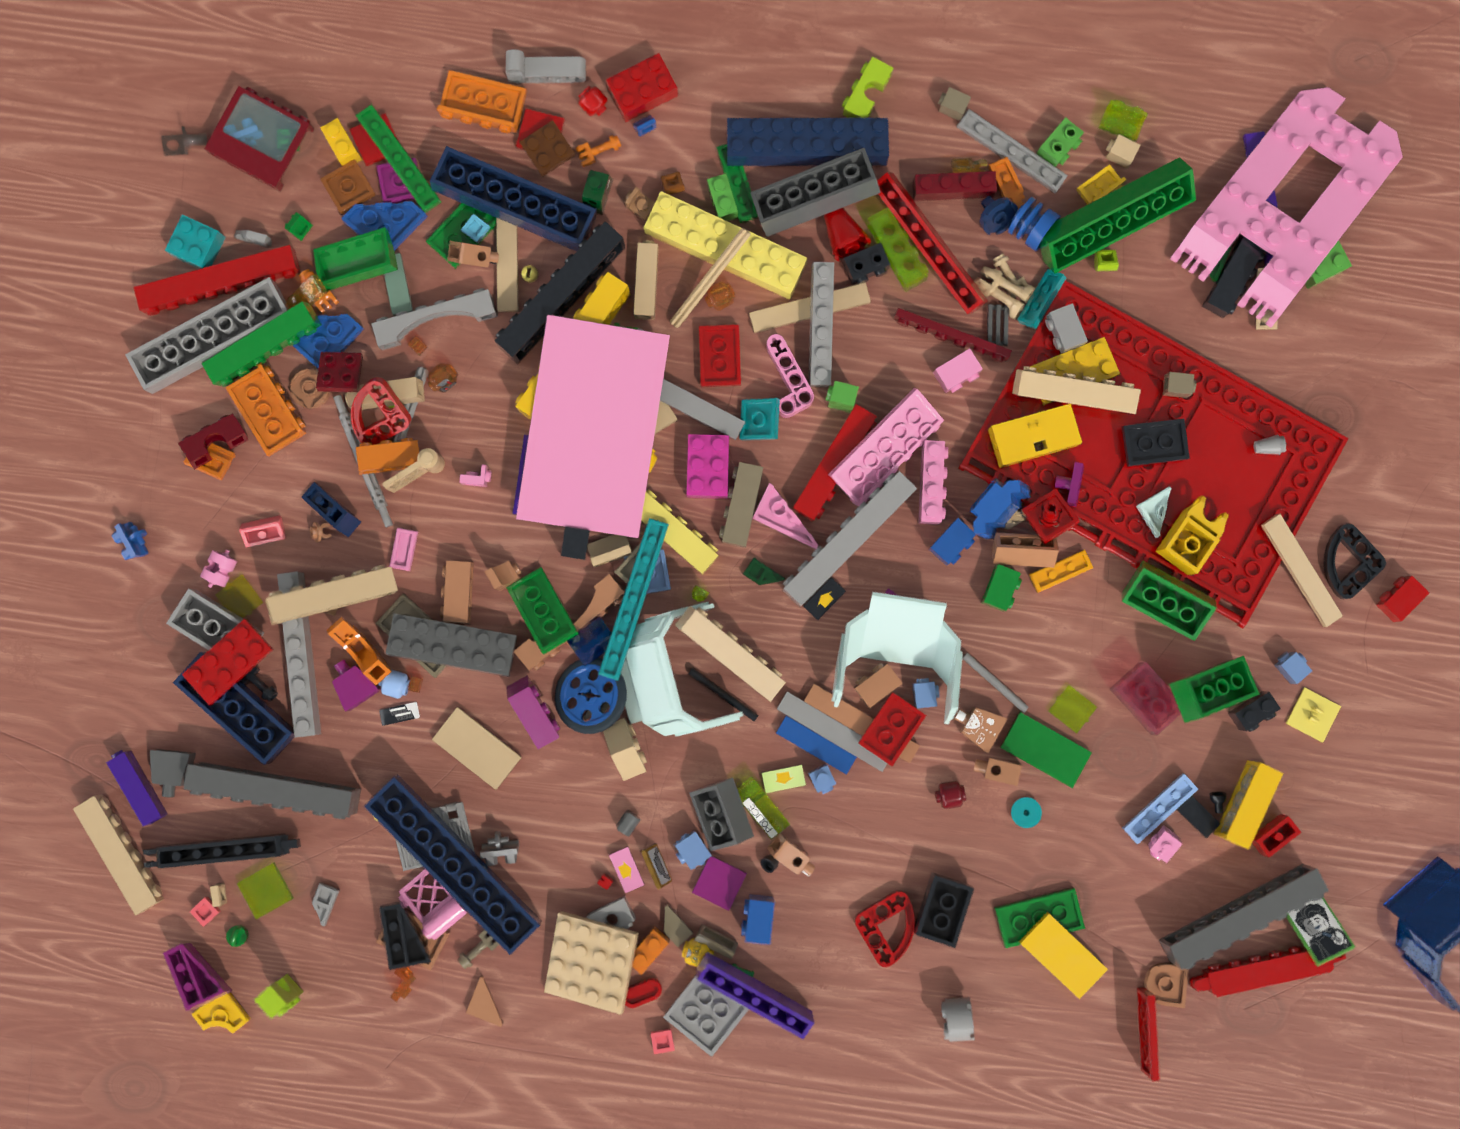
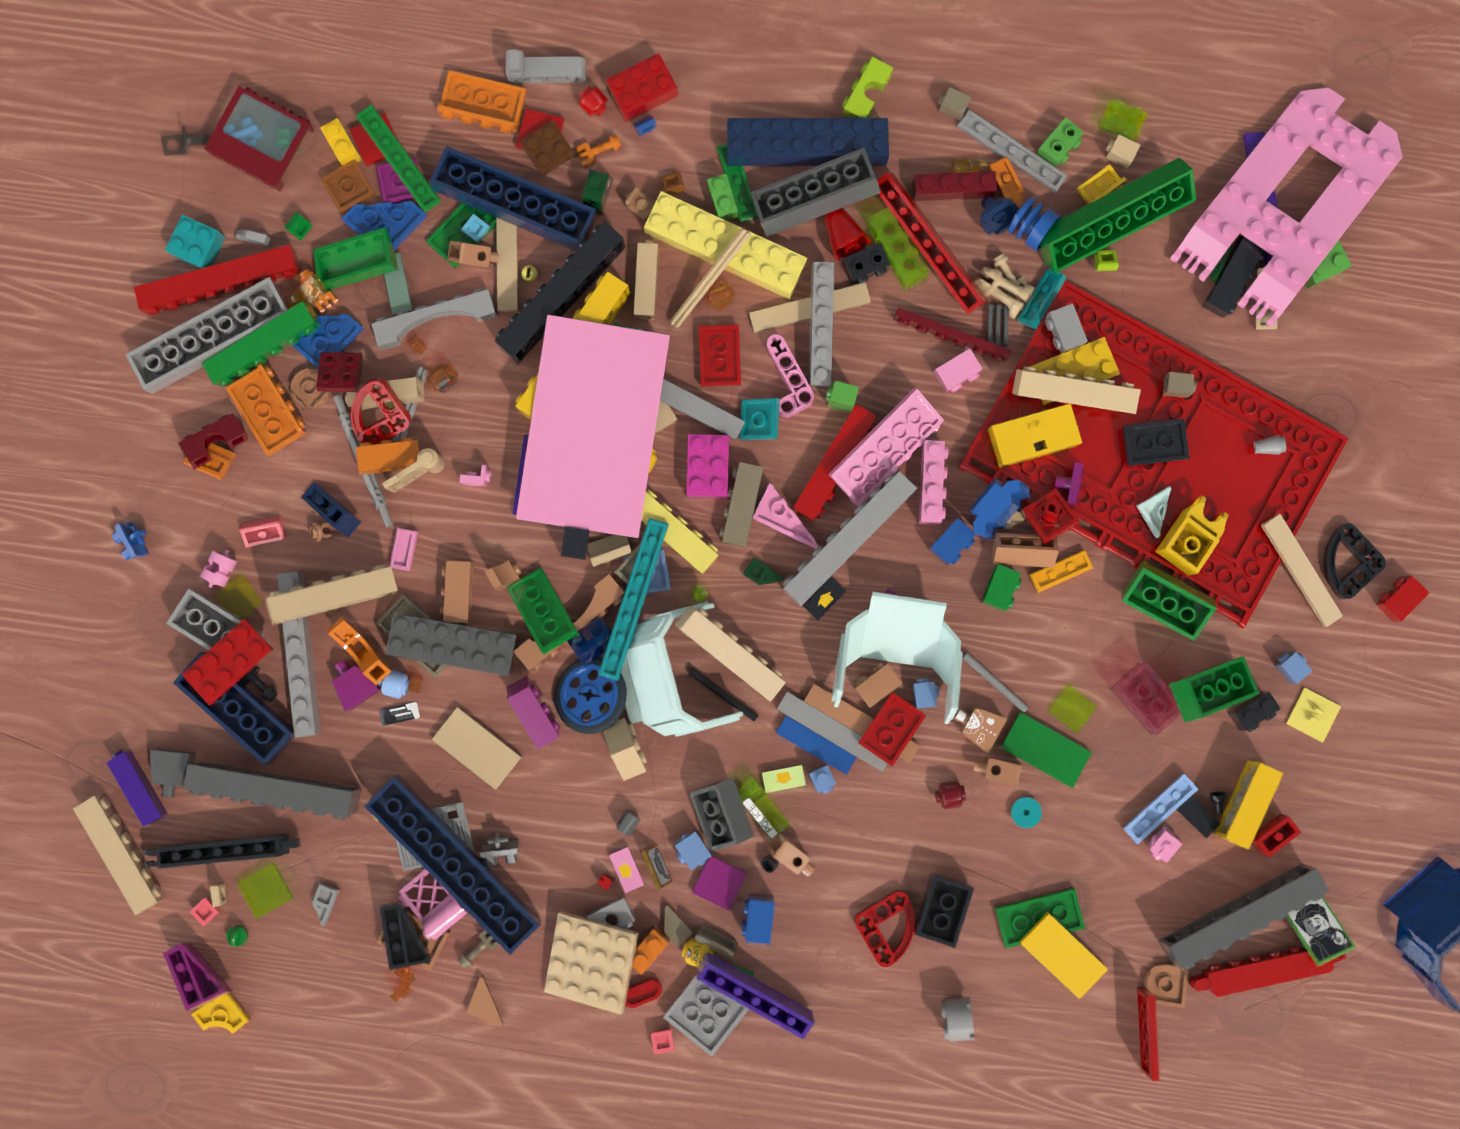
lime arch [254,974,303,1019] -> none

